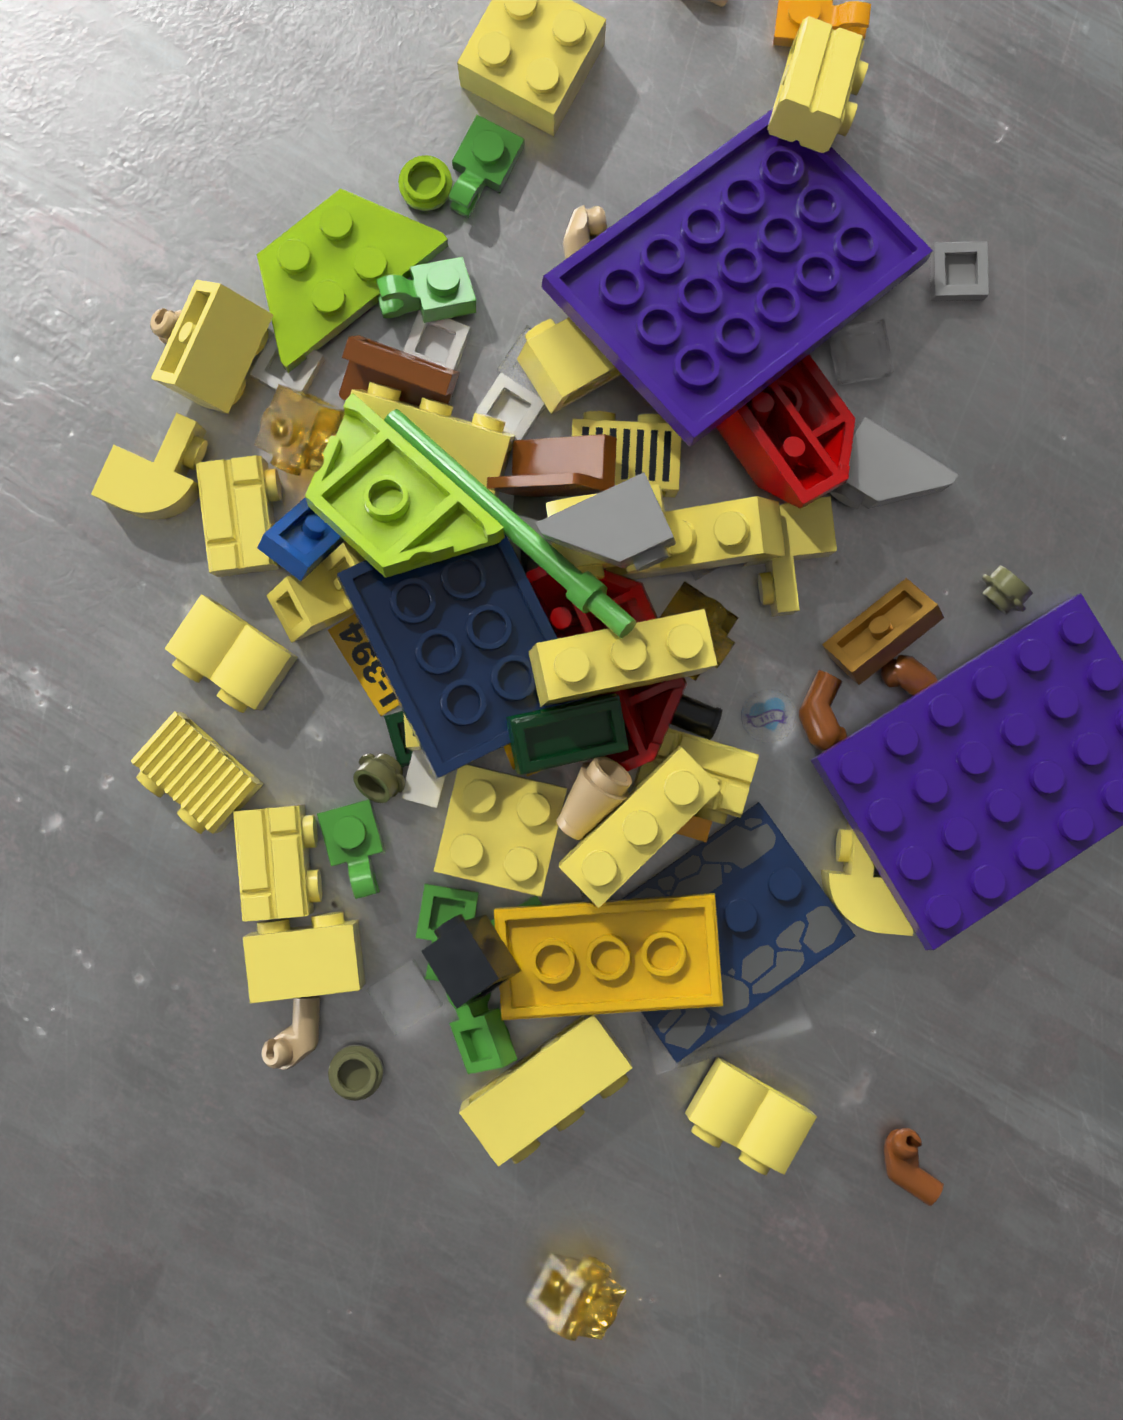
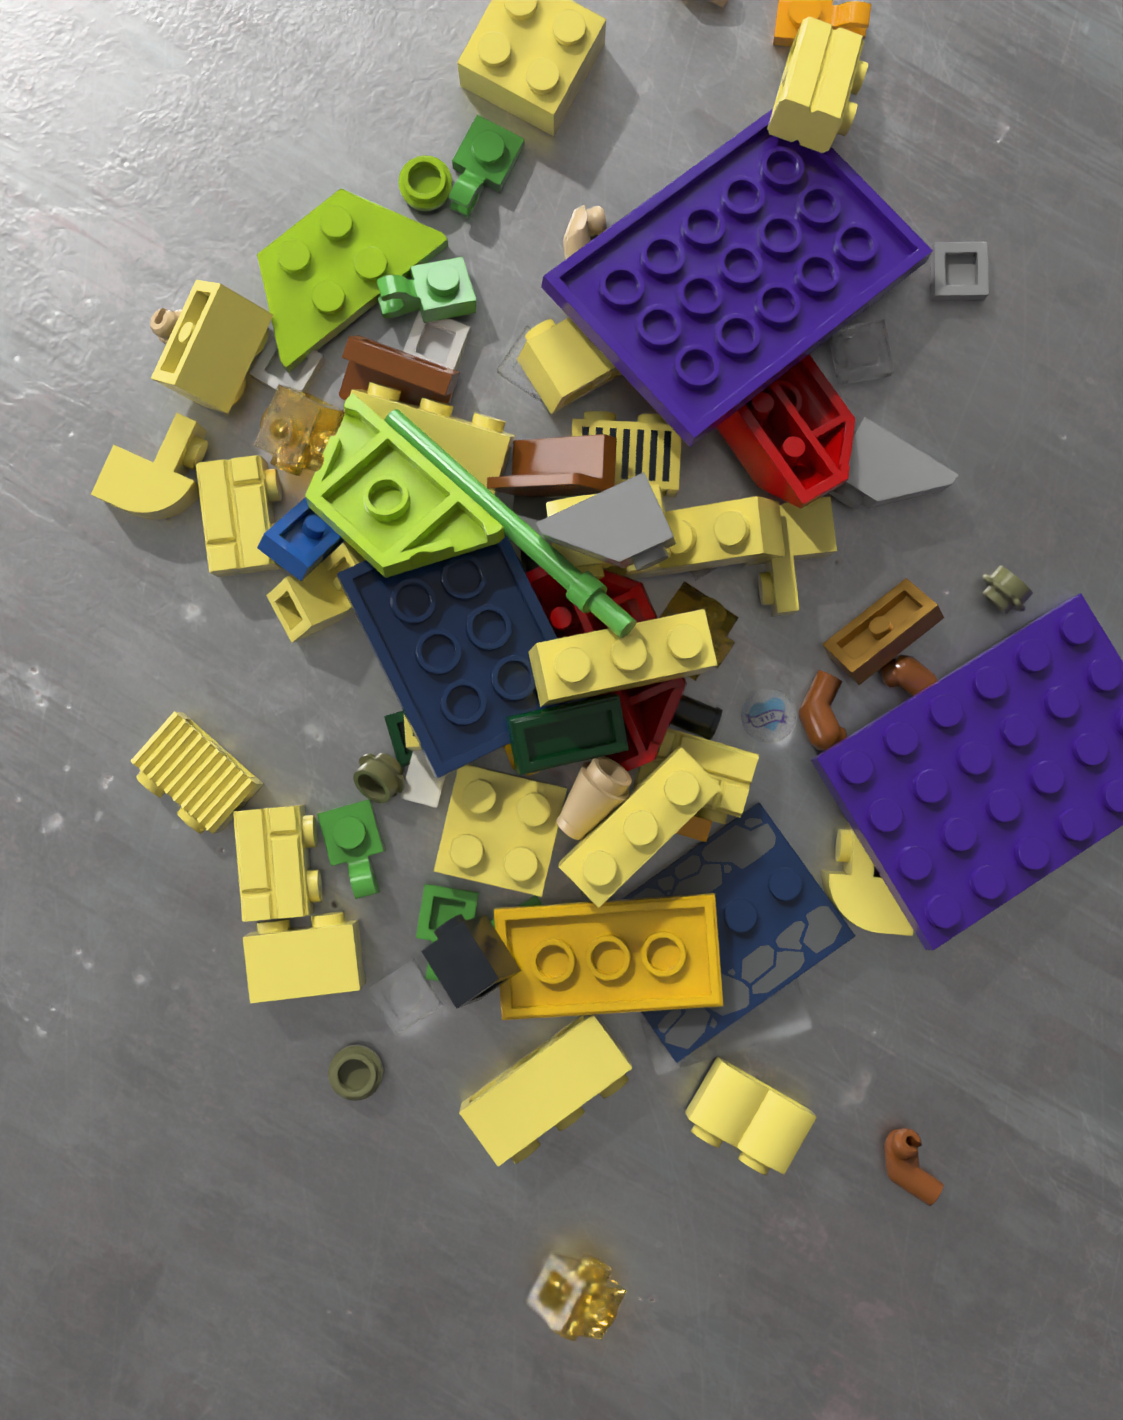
light yellow brick [165,594,298,713] -> none
tan arm [261,996,320,1070] -> none
yellow sticker [328,613,400,716] -> none
bright green plate [446,993,518,1074] -> none
white tile [472,372,546,440] -> none

